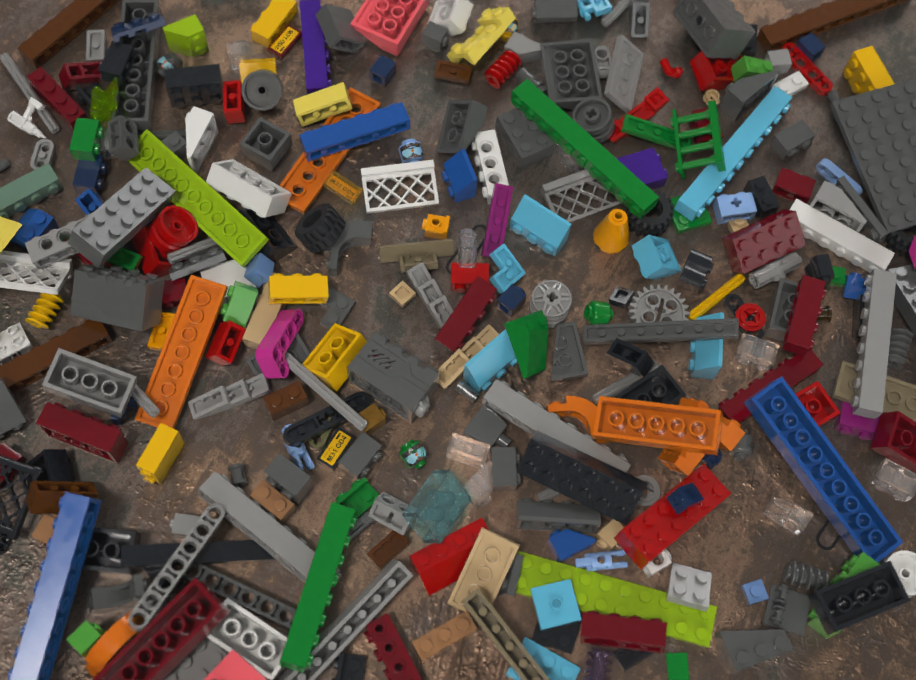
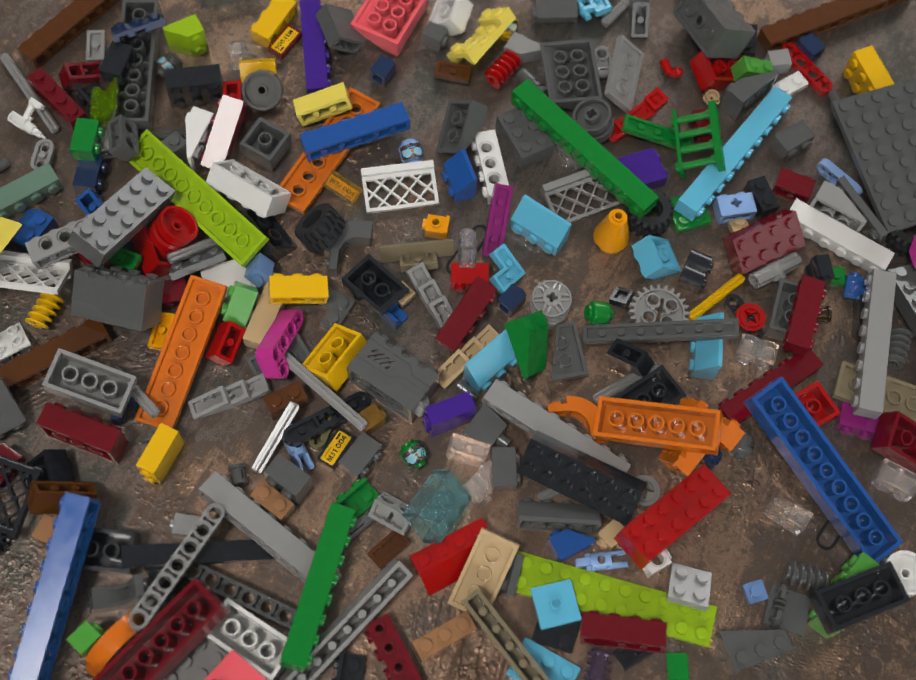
dark blue bracket [667,482,704,514] -> none
none -> brick [200,95,248,168]
none -> axle [251,401,300,474]
none -> black slope [341,254,409,316]
none -> blue panel [379,302,408,330]
none -> dark purple brick [422,391,477,437]

